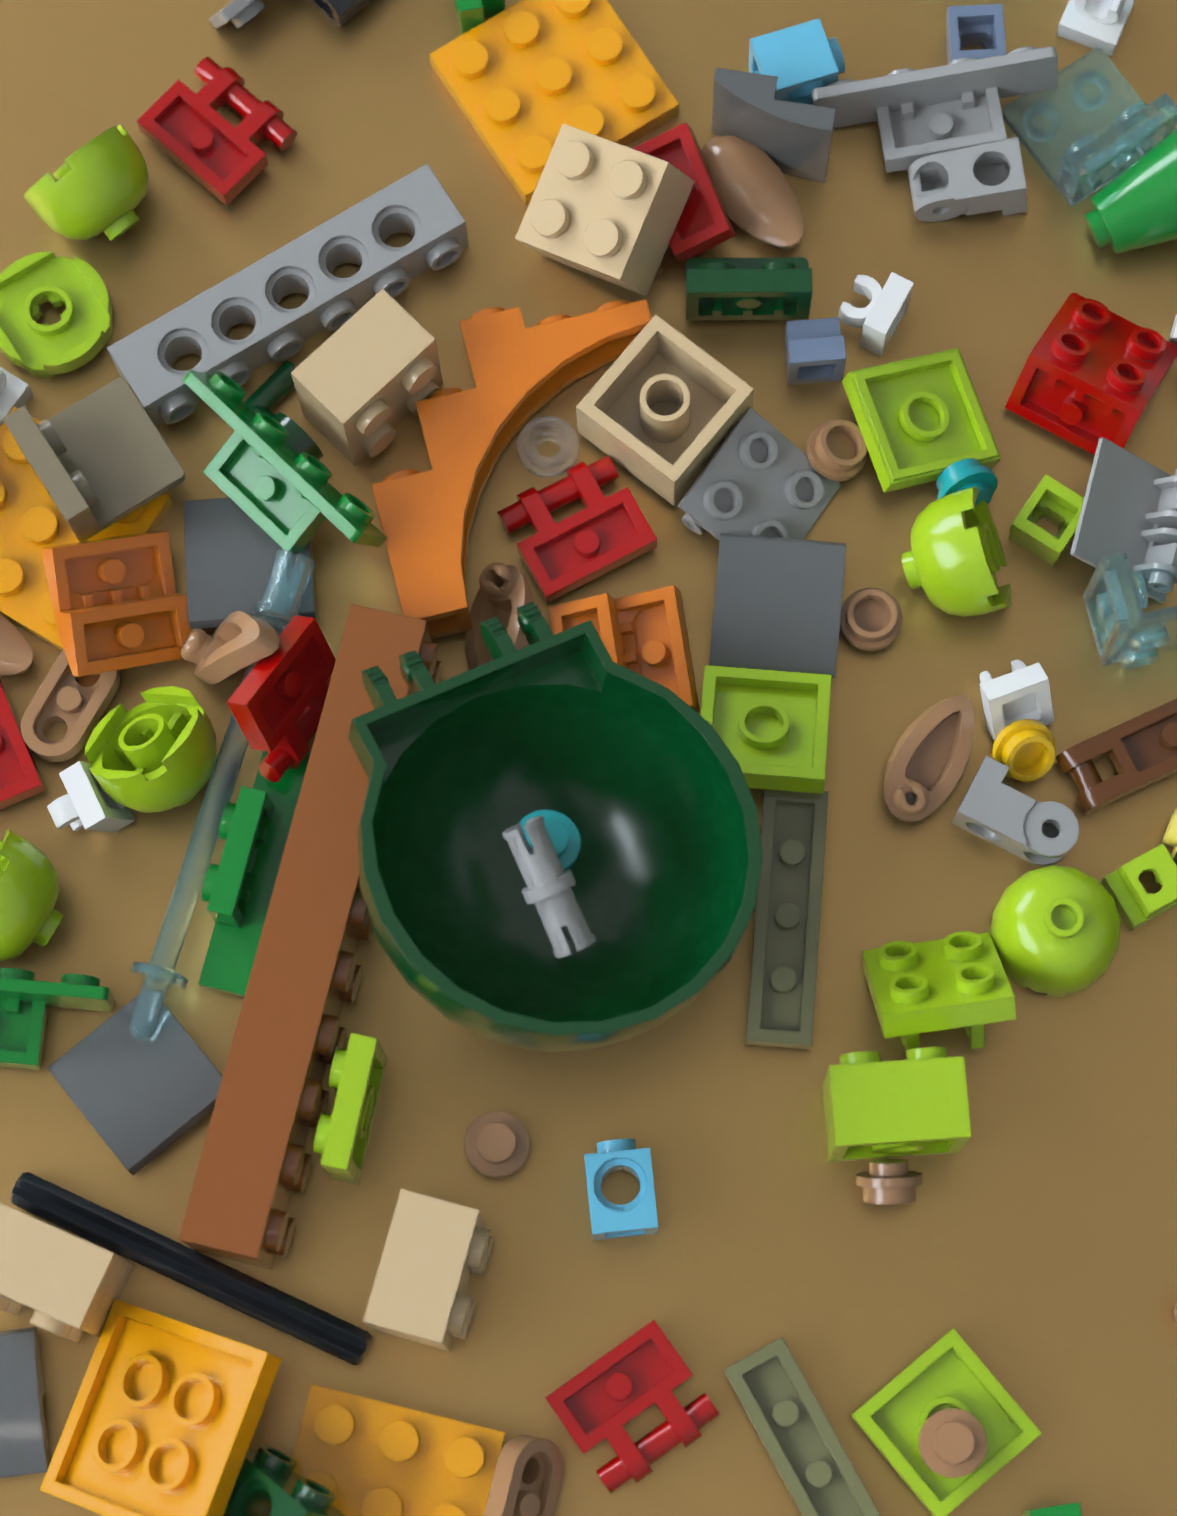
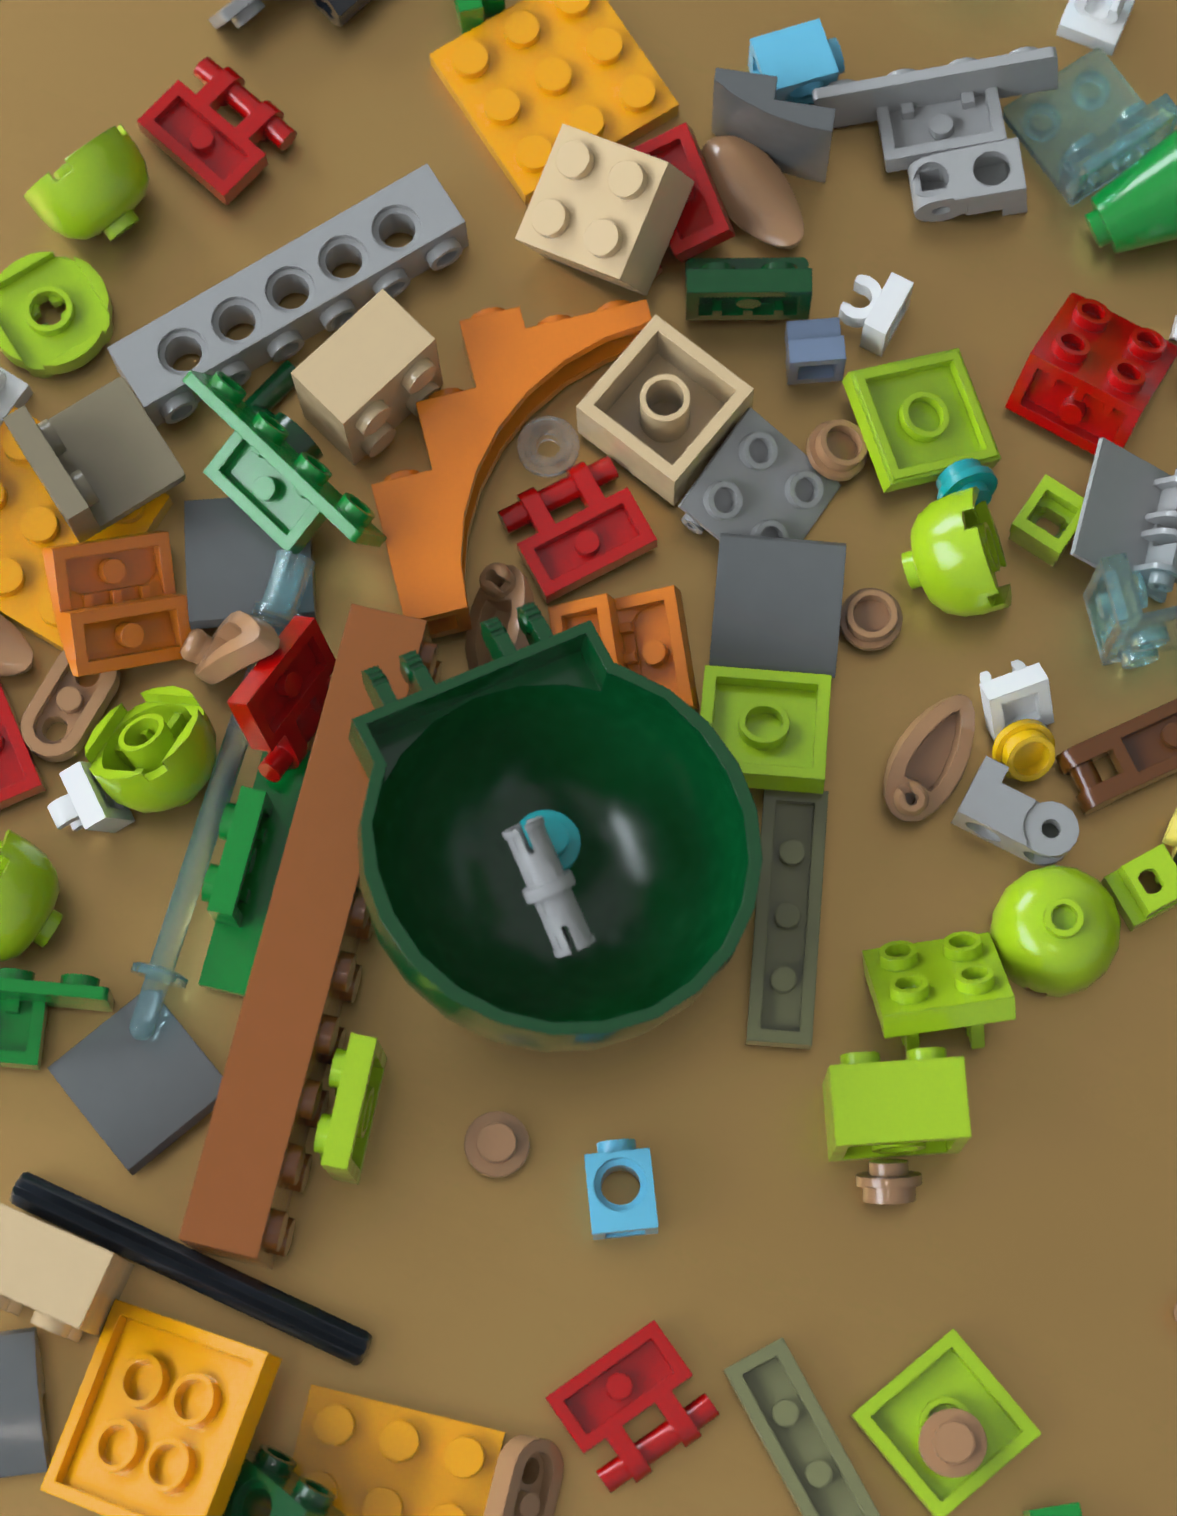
tan brick [363,1189,493,1351] -> none
sand blue piece [946,4,1007,64] -> none

